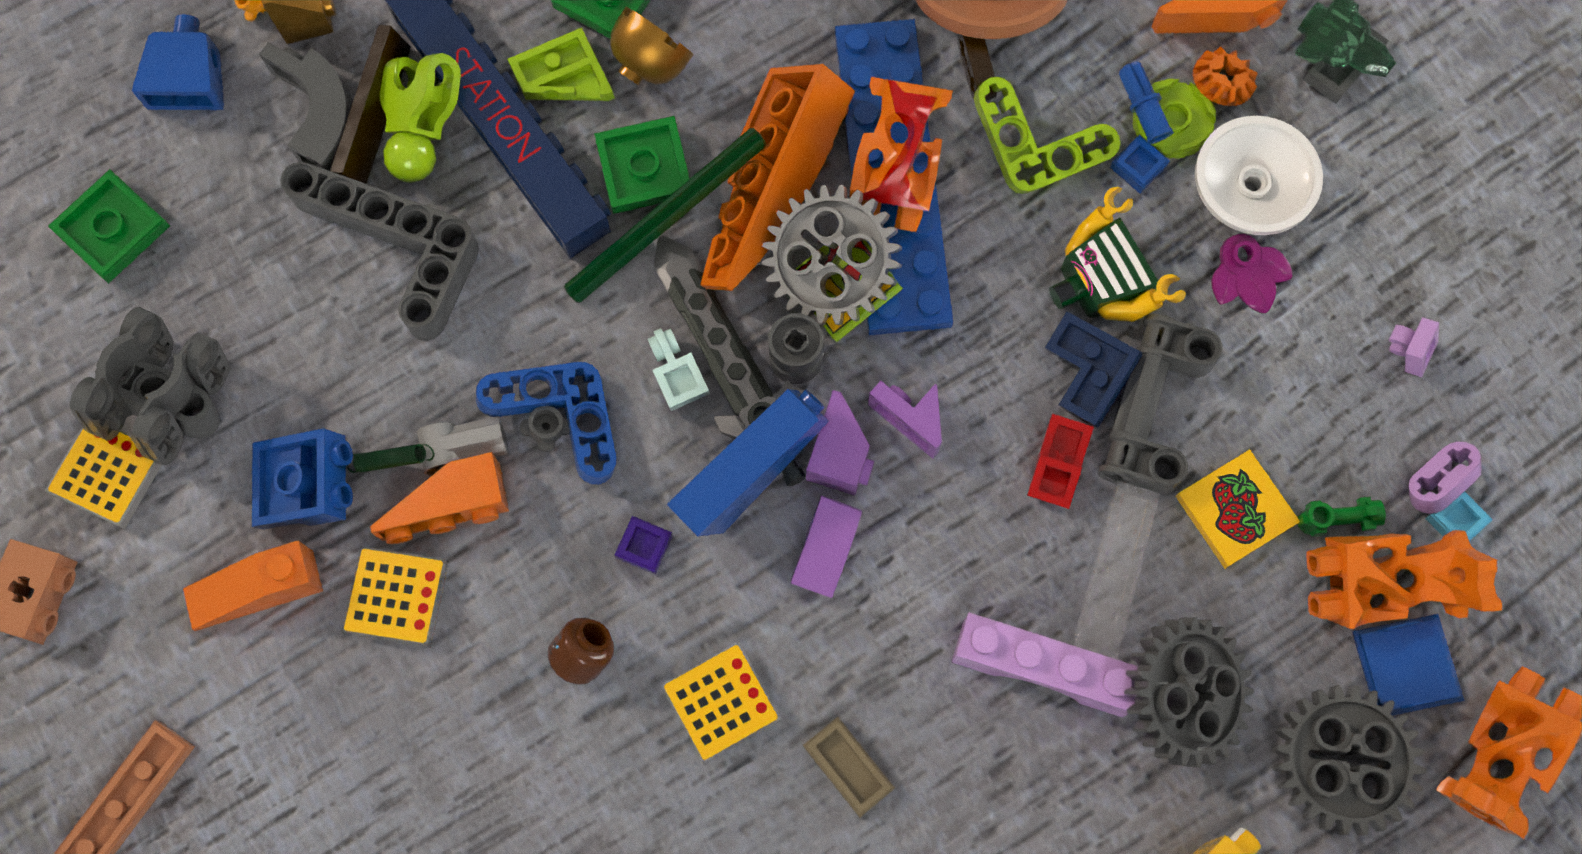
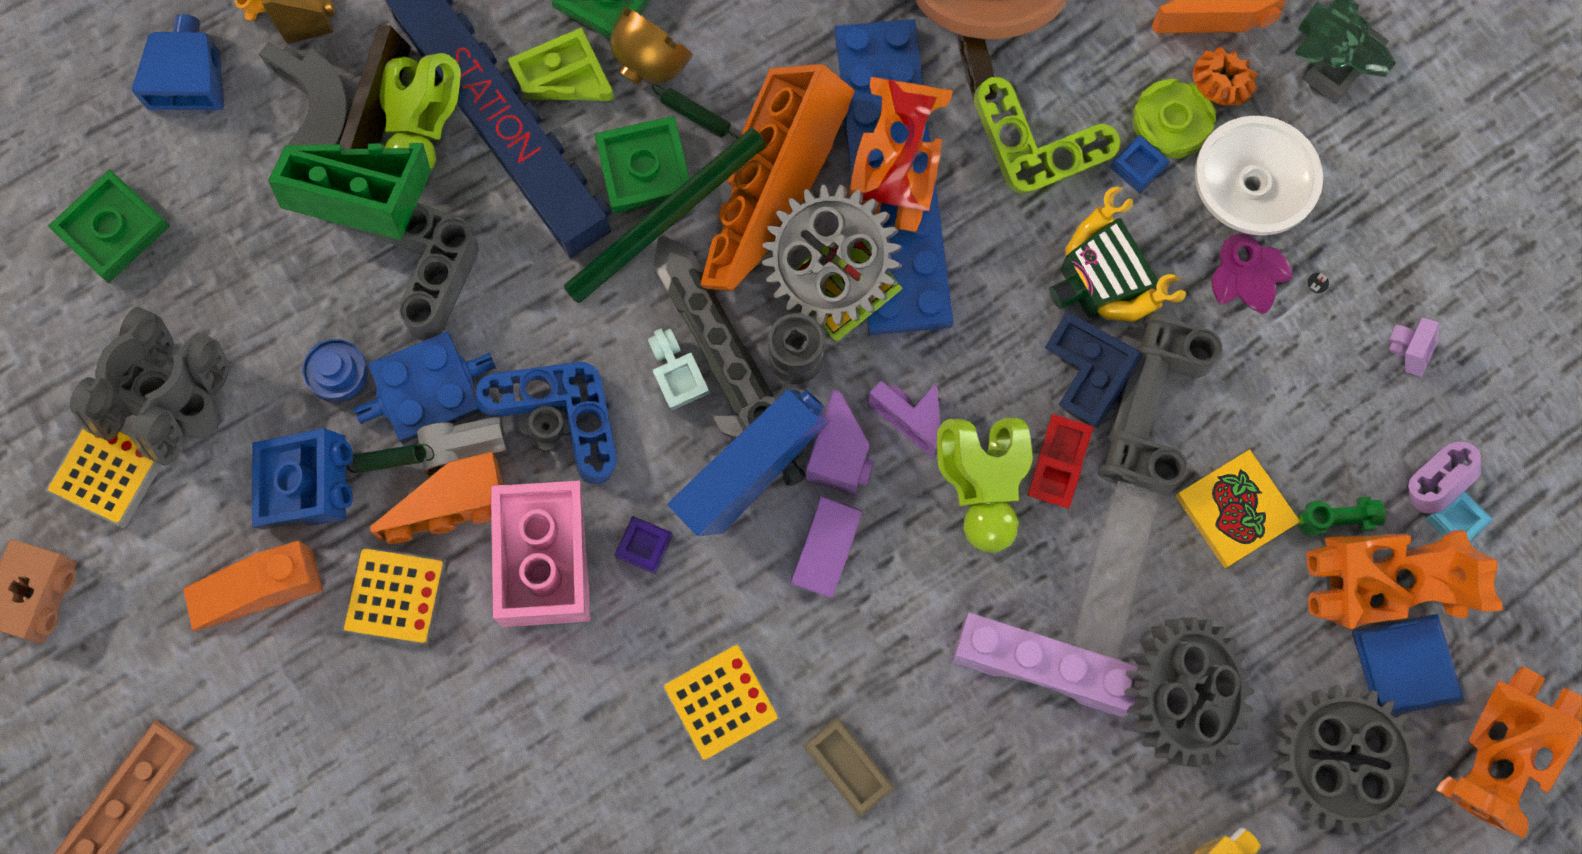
reddish brown head [548,618,614,685] -> none
blue axle [1119,61,1174,144] -> none
none -> green wedge [268,143,431,240]
none -> blue plate [302,339,368,402]
none -> blue plate [354,331,496,444]
none -> bright pink slope [491,481,590,627]
none -> dark green piece [652,84,739,139]
none -> lime piece [936,417,1033,554]
none -> black piece [1307,273,1329,293]

